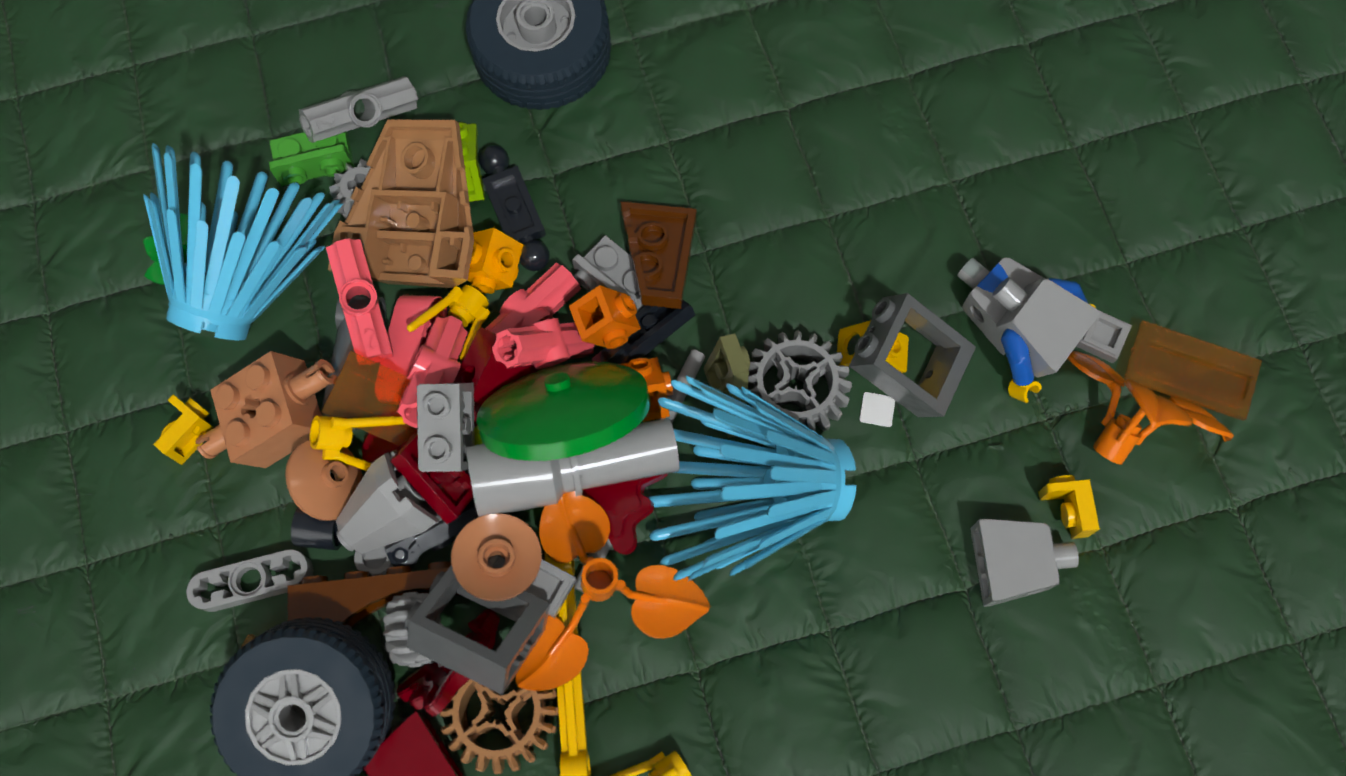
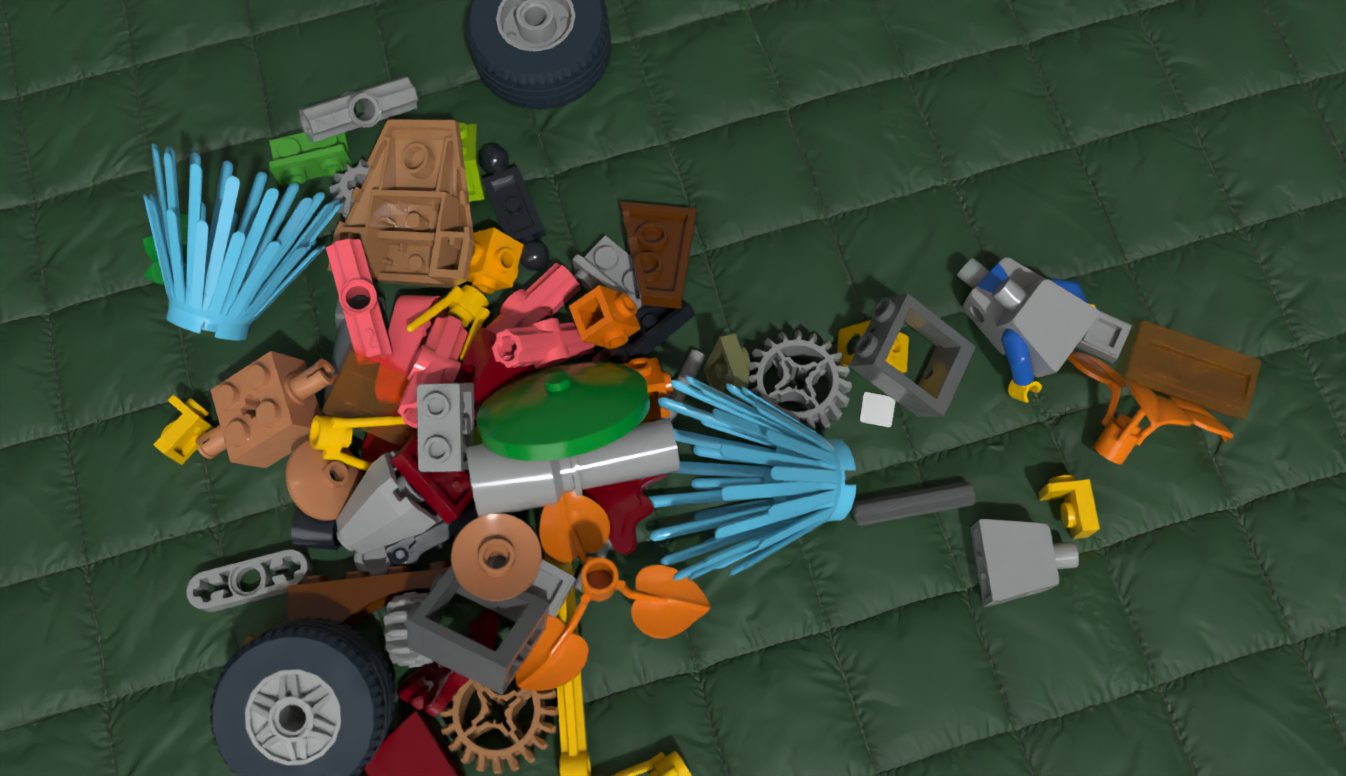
none -> dark grey axle [852,481,976,526]

